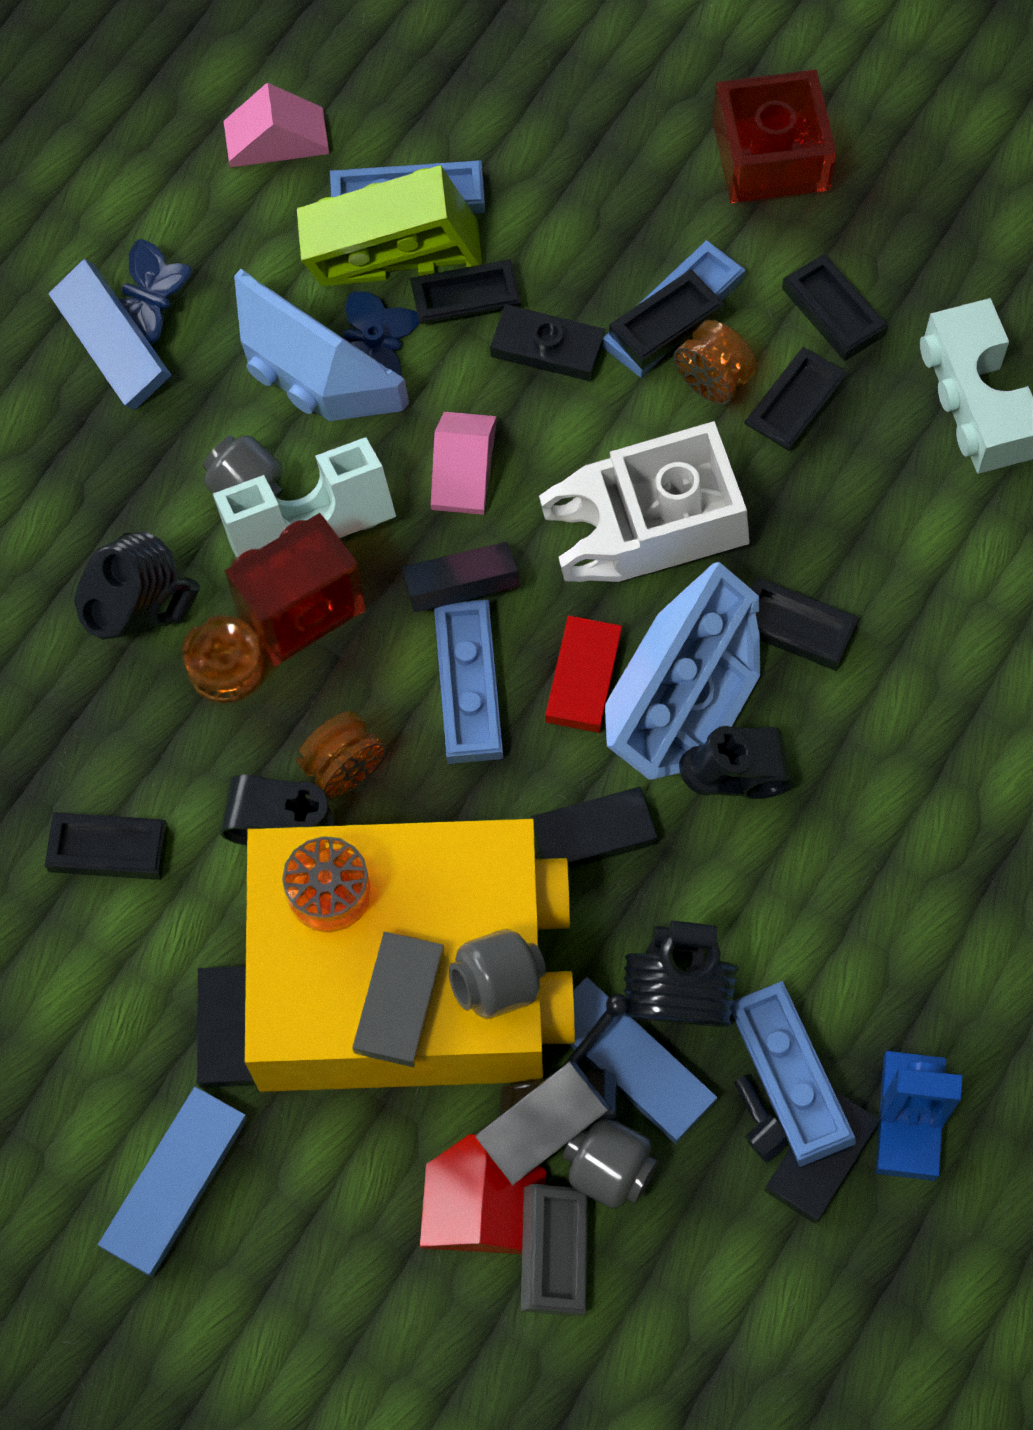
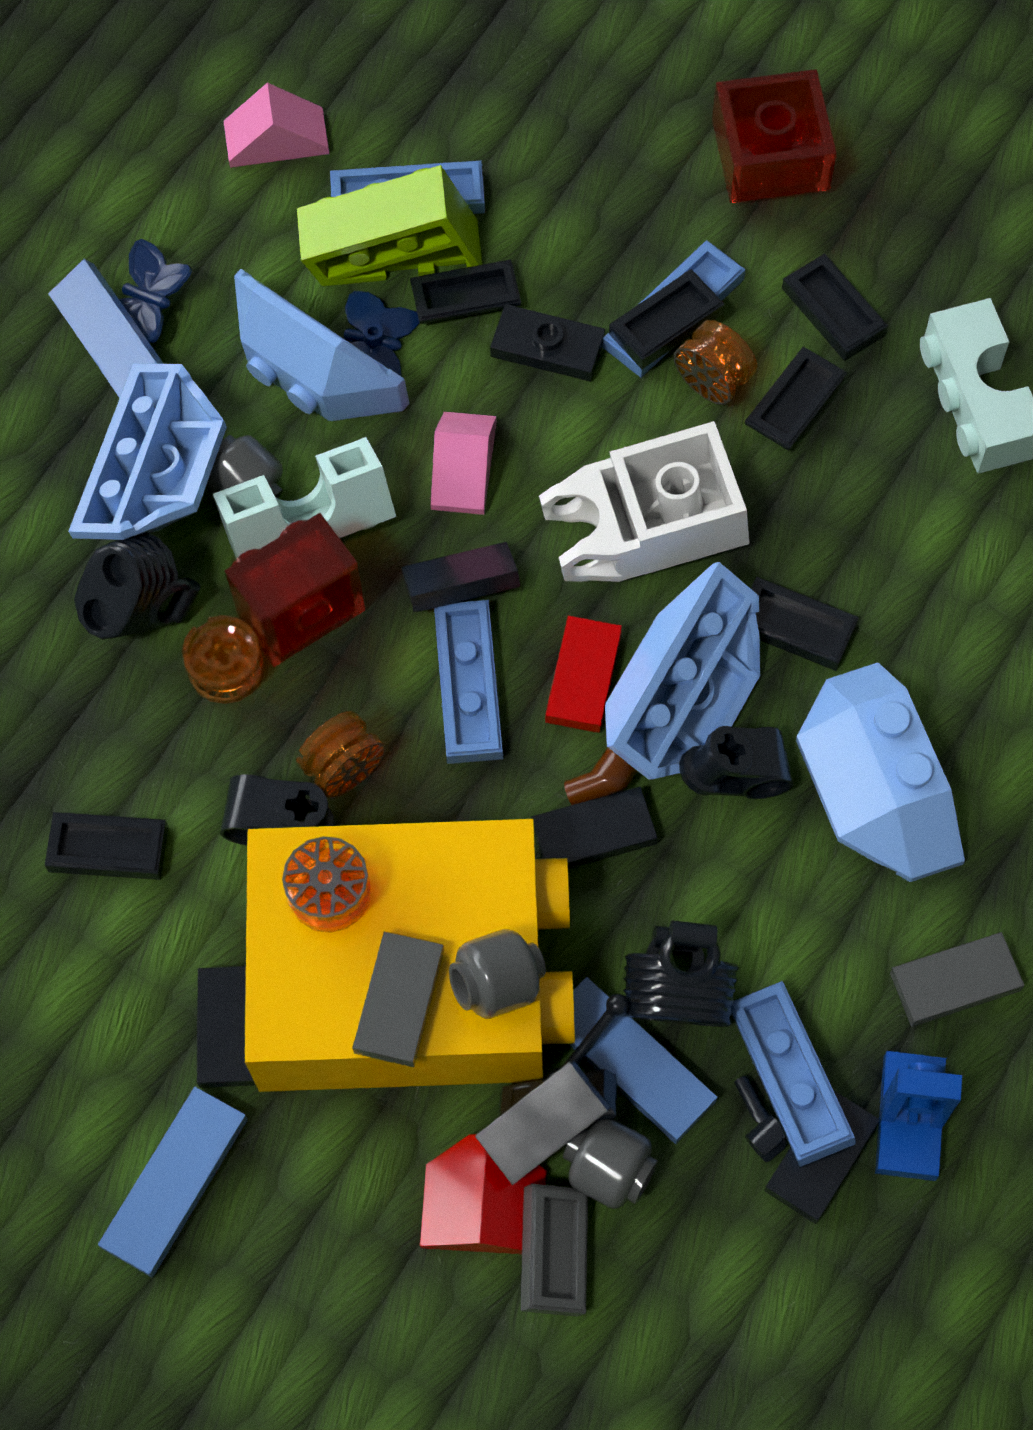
none -> light blue wedge [68,364,227,540]
none -> reddish brown arm [564,748,638,805]
none -> light blue wedge [796,663,965,882]
none -> dark grey tile [890,932,1024,1027]

